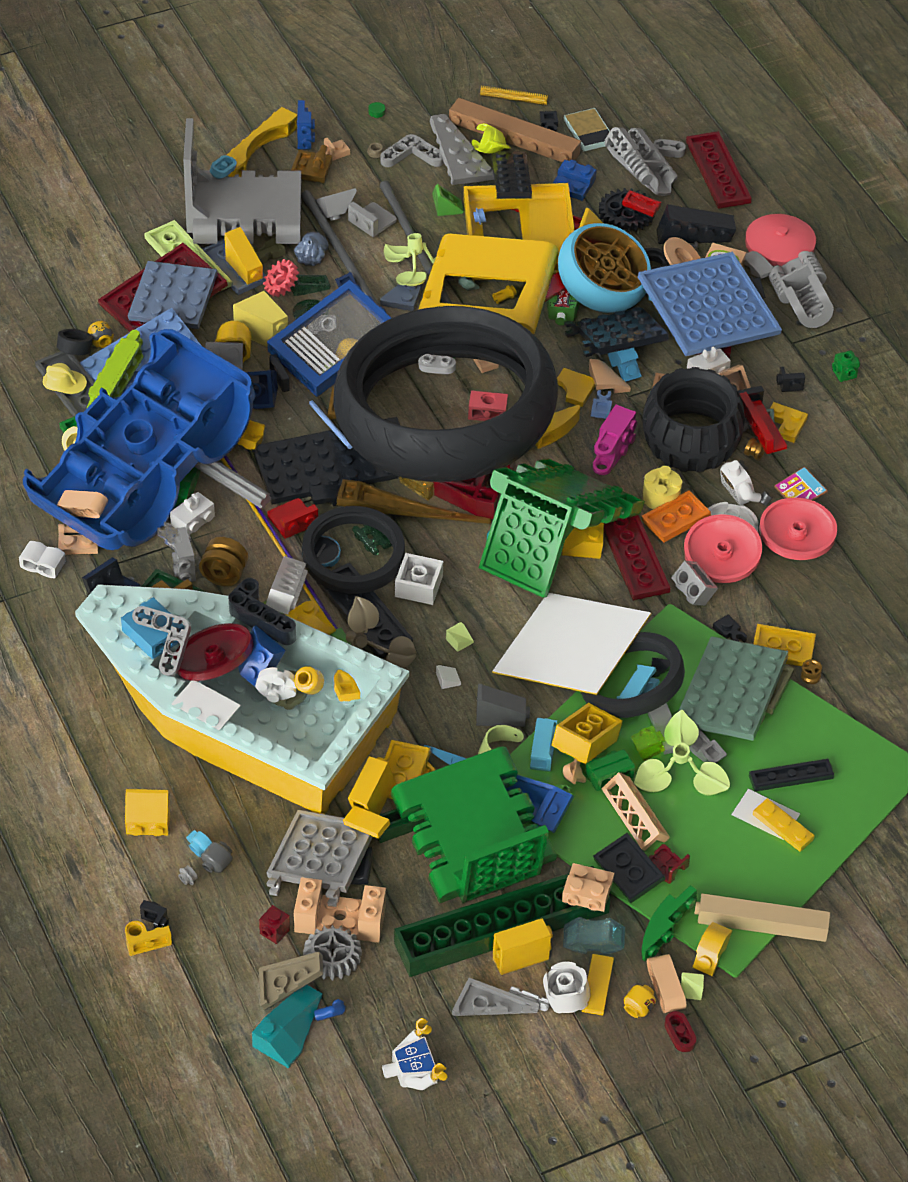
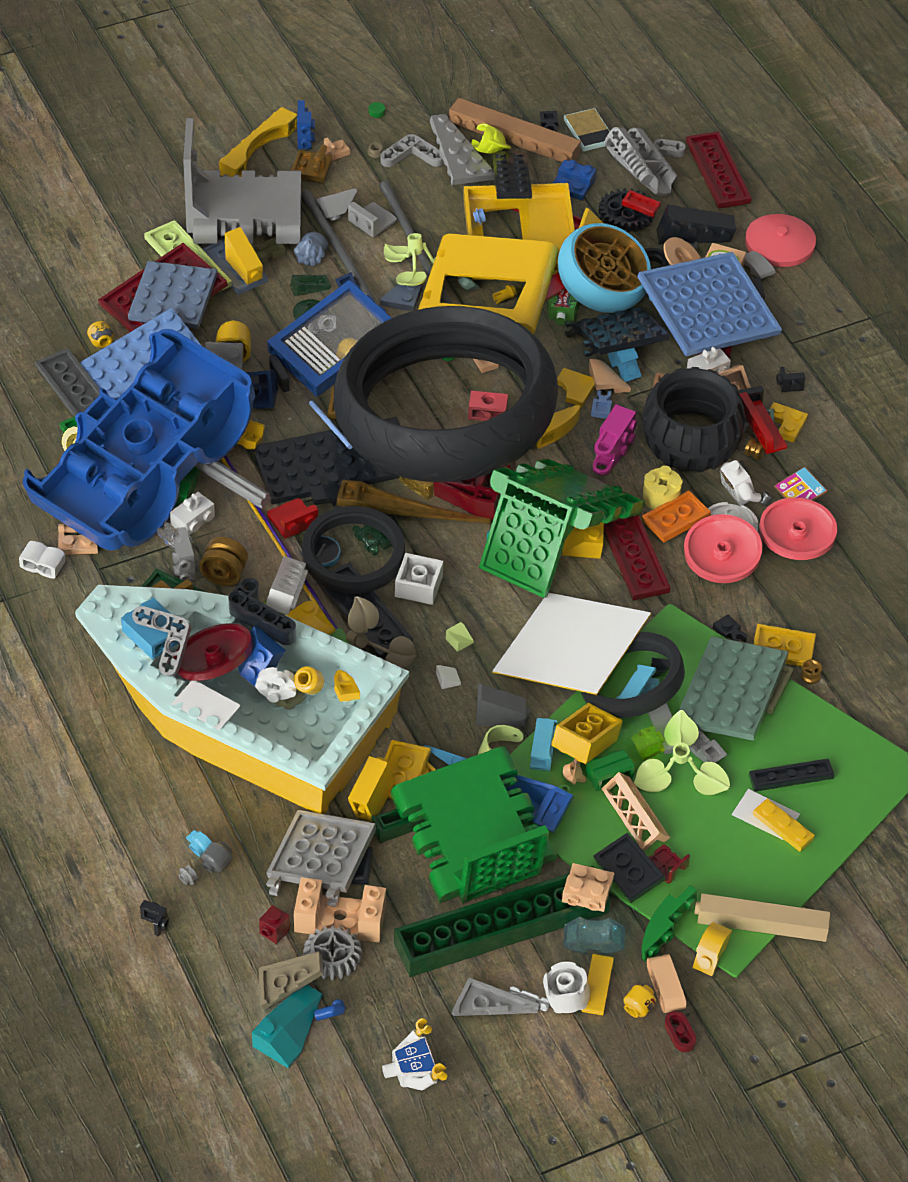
light yellow piece [42,363,87,394] -> none
black tyre [57,329,93,355] -> none
light nougat beam [57,490,108,518] -> none
black bracket [82,557,141,596] -> none
lime hinge [86,329,144,409] -> none
yellow slope [125,789,170,836] -> none
yellow plate [125,921,172,956] -> none
medium azure plate [210,155,237,179] -> none
light yellow slope [233,291,288,347] -> none
coral gear [263,259,299,297] -> none
yellow tile [343,806,390,839] -> none
light grey plate [418,354,456,374] -> none
bright green slope [432,184,464,216] -> none
yellow axle [480,86,548,105] -> none
yellow brick [493,918,553,975] -> none
light grey brick [671,560,718,606] -> none
yellowish green slope [680,972,704,1000] -> none
light grey connector [769,251,834,328] -> none
green brick [832,350,860,382] -> none

